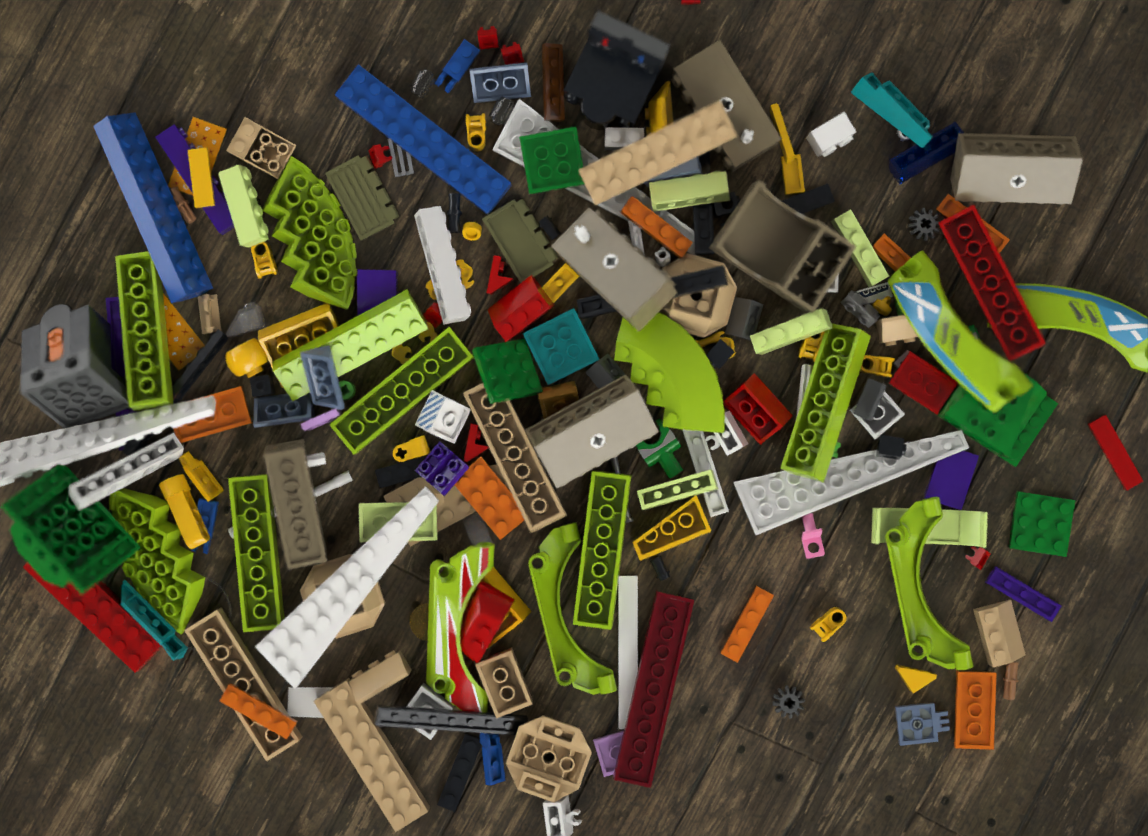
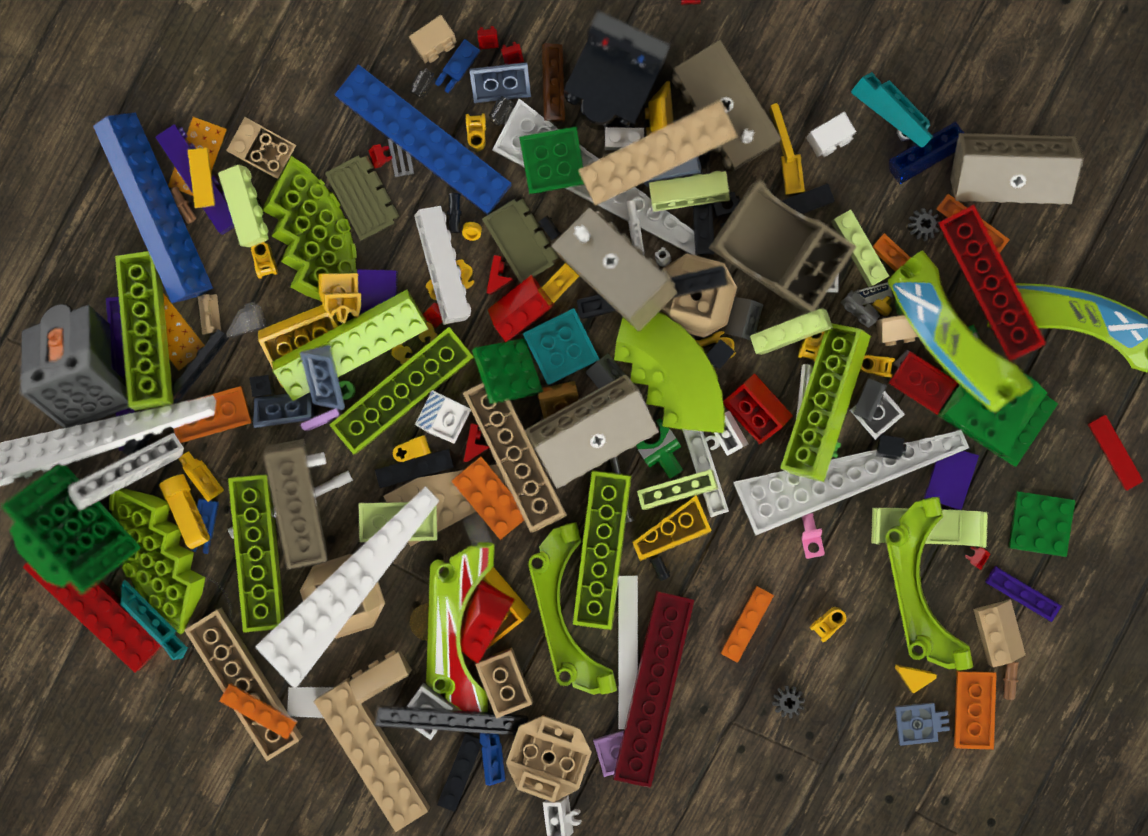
yellow wheel [225,338,268,378] -> none
dark purple slope [415,441,469,496] -> none
orange plate [620,196,693,259] -> none
none -> yellow plate [319,273,361,324]
none -> tan brick [409,15,456,63]

